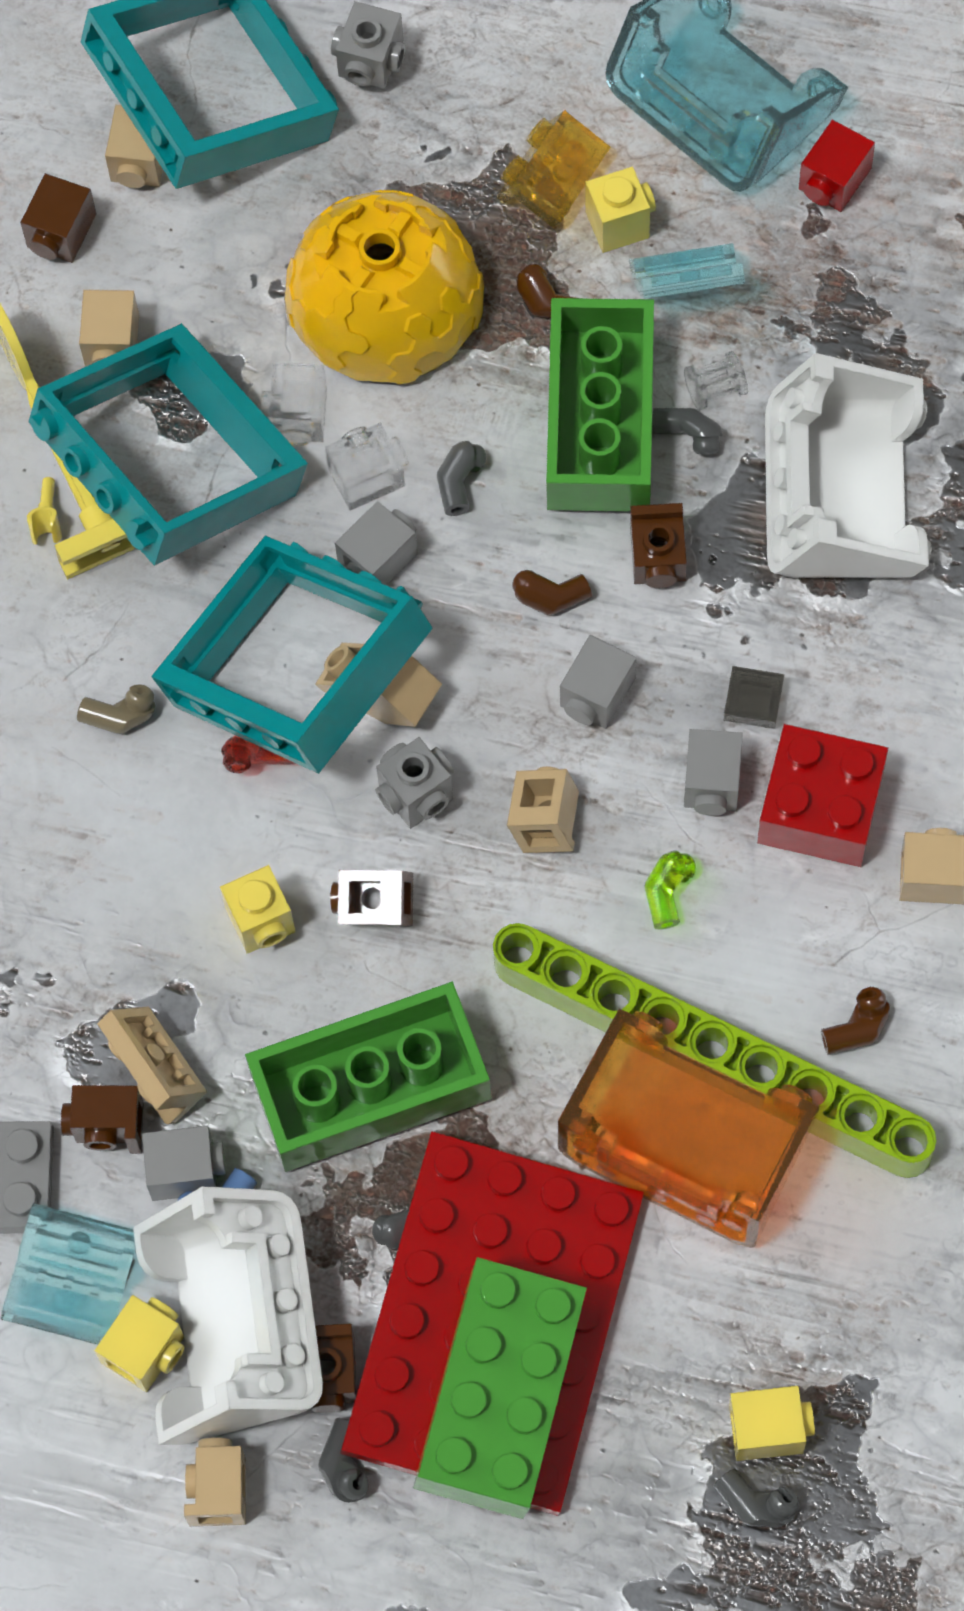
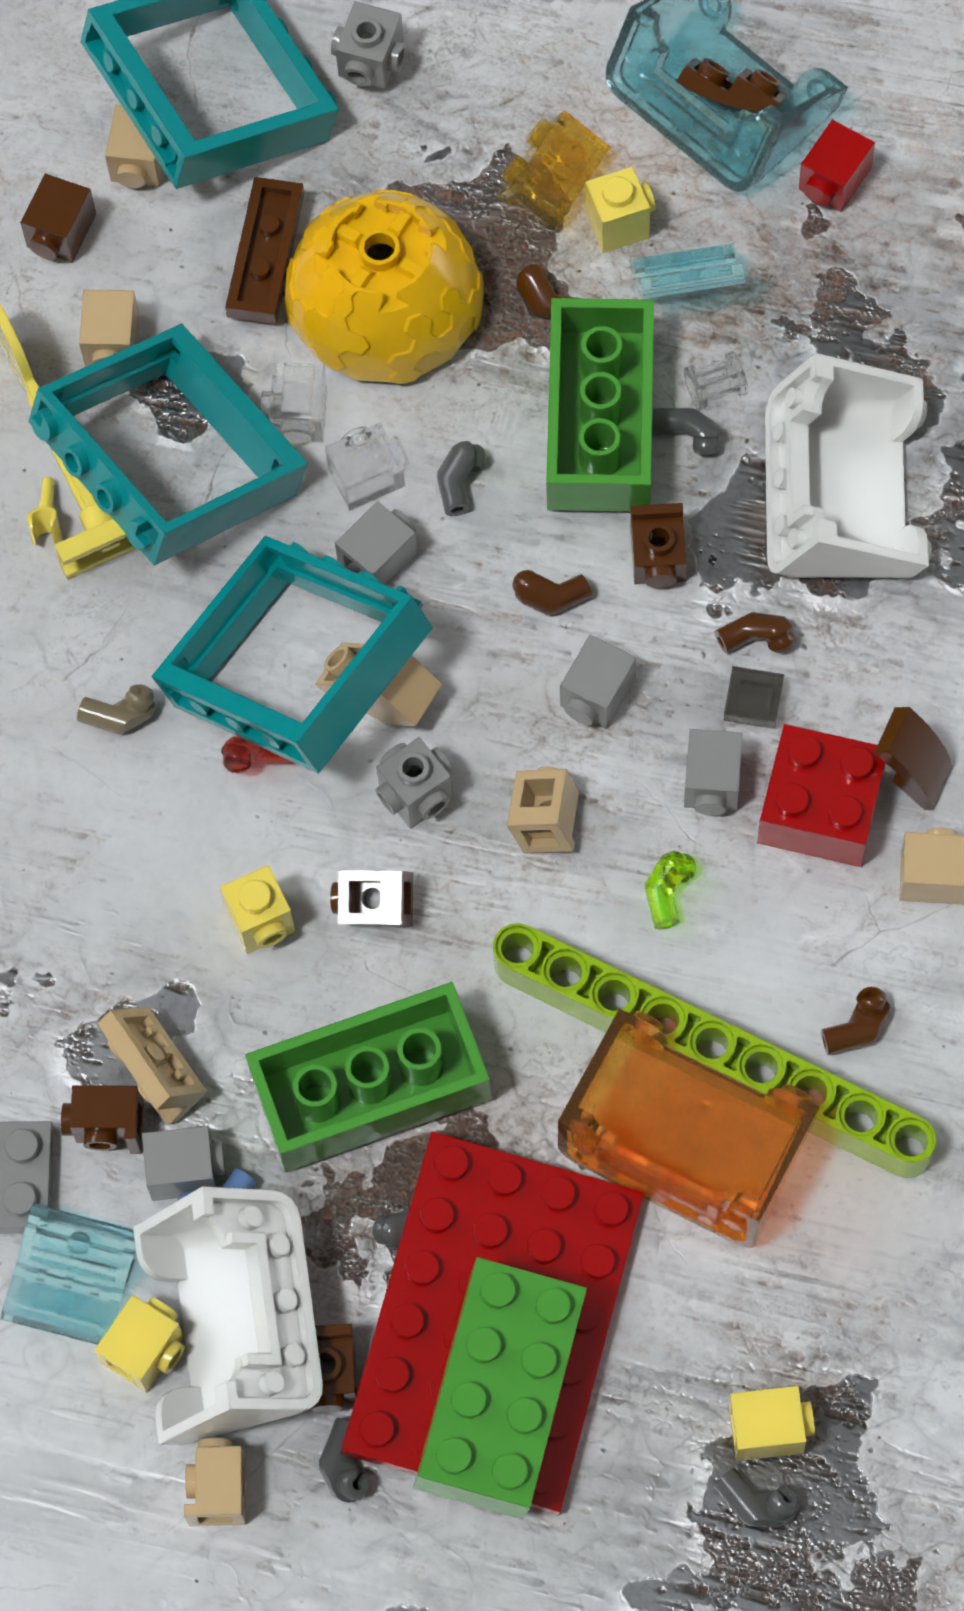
none -> reddish brown plate [225,177,305,324]
none -> reddish brown slope [676,58,788,111]
none -> reddish brown arm [714,612,796,653]
none -> reddish brown slope [874,707,952,810]

